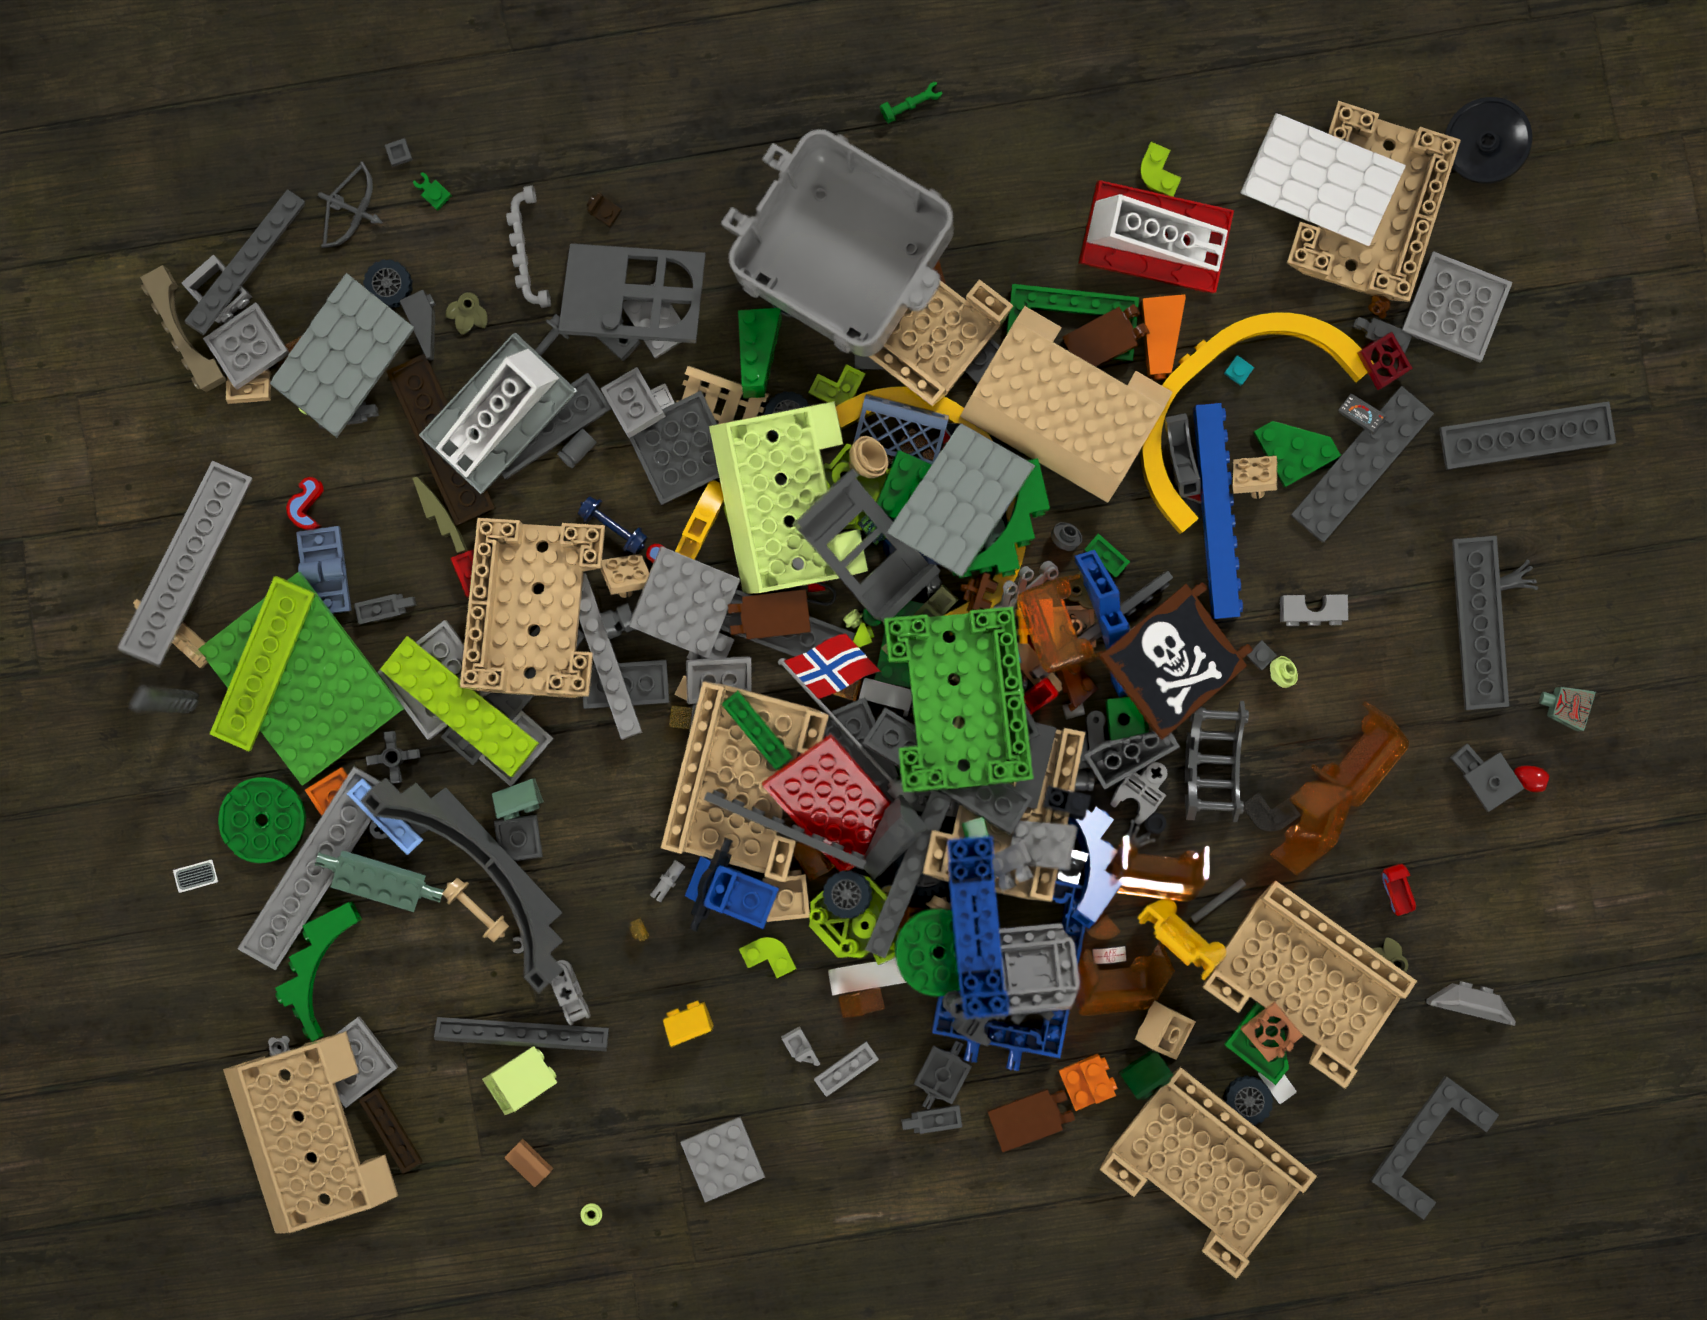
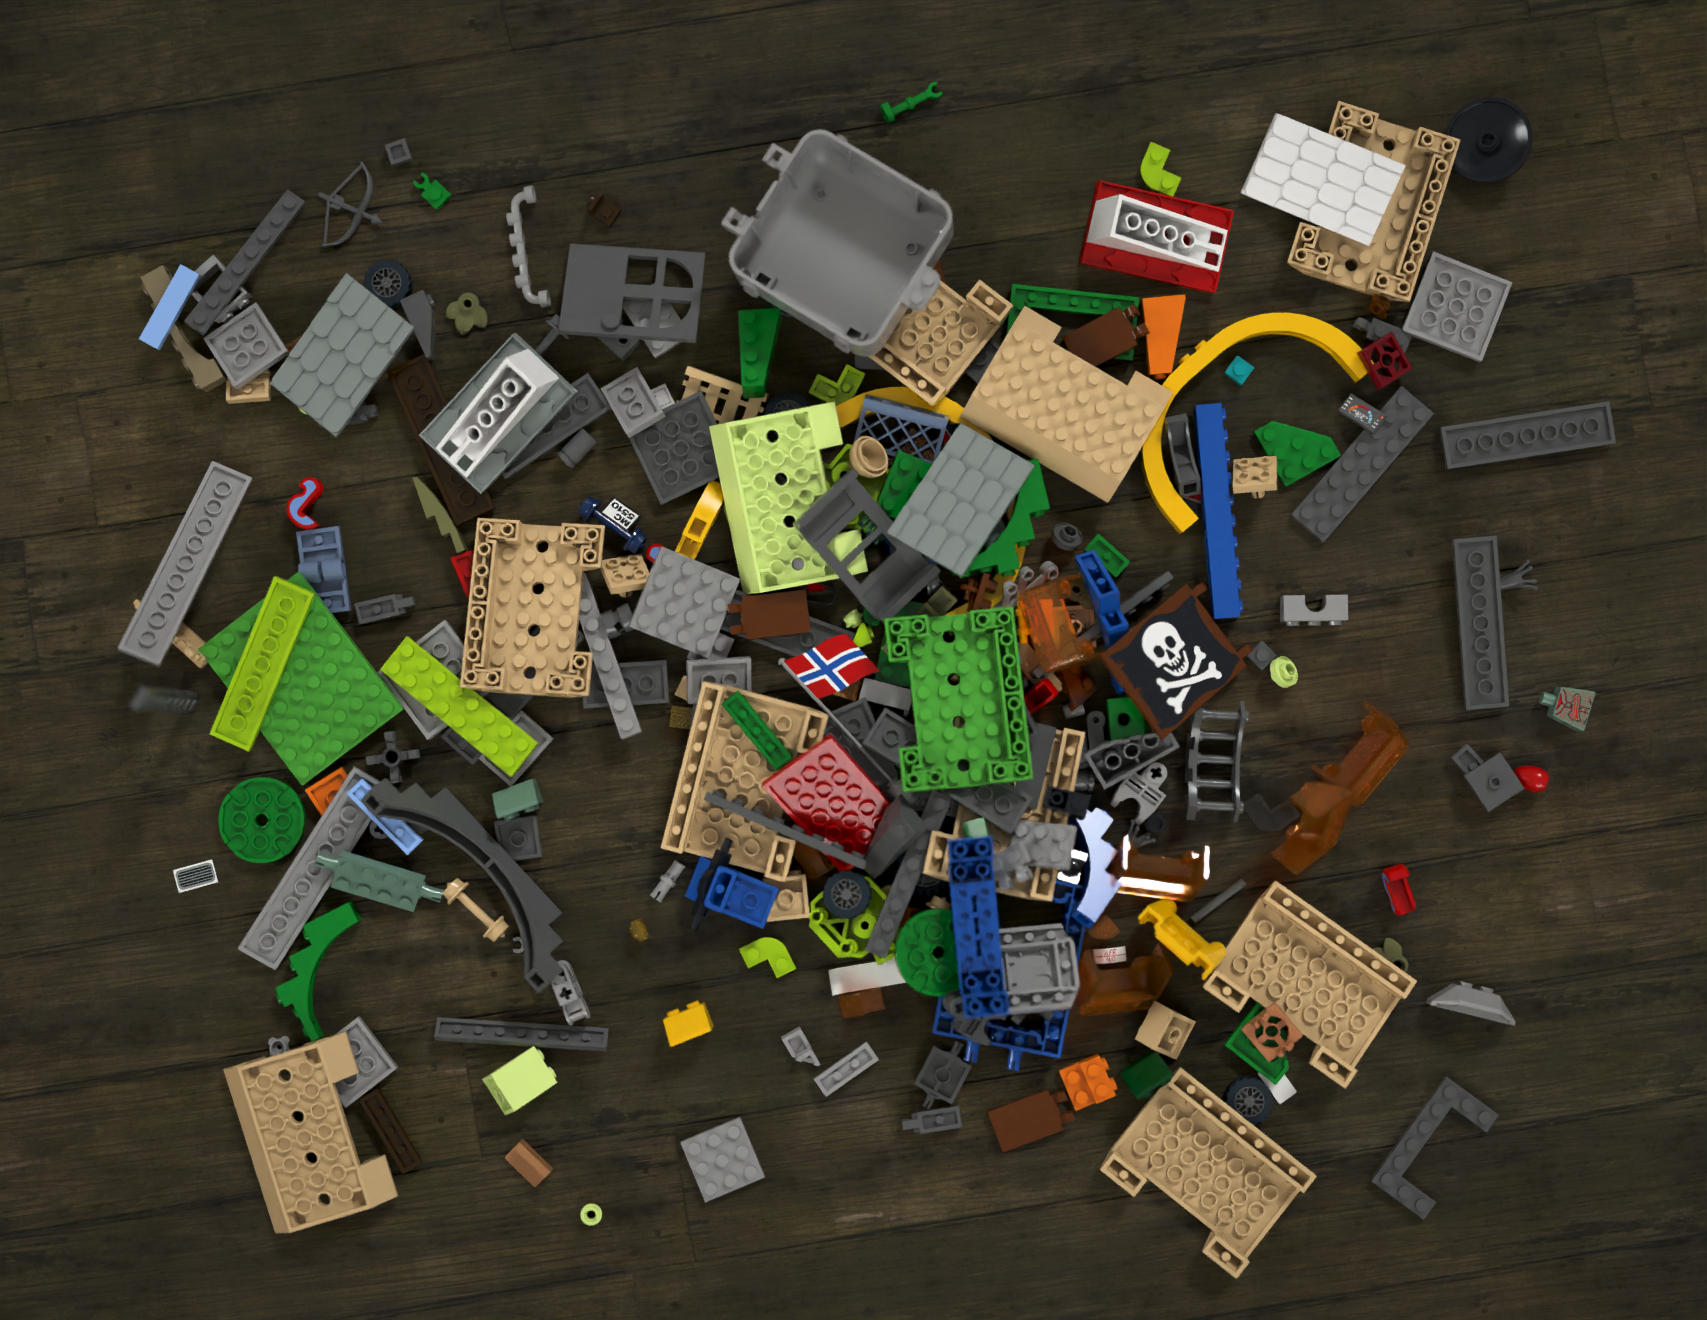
none -> light blue tile [139,264,201,350]
none -> sticker [600,497,641,532]

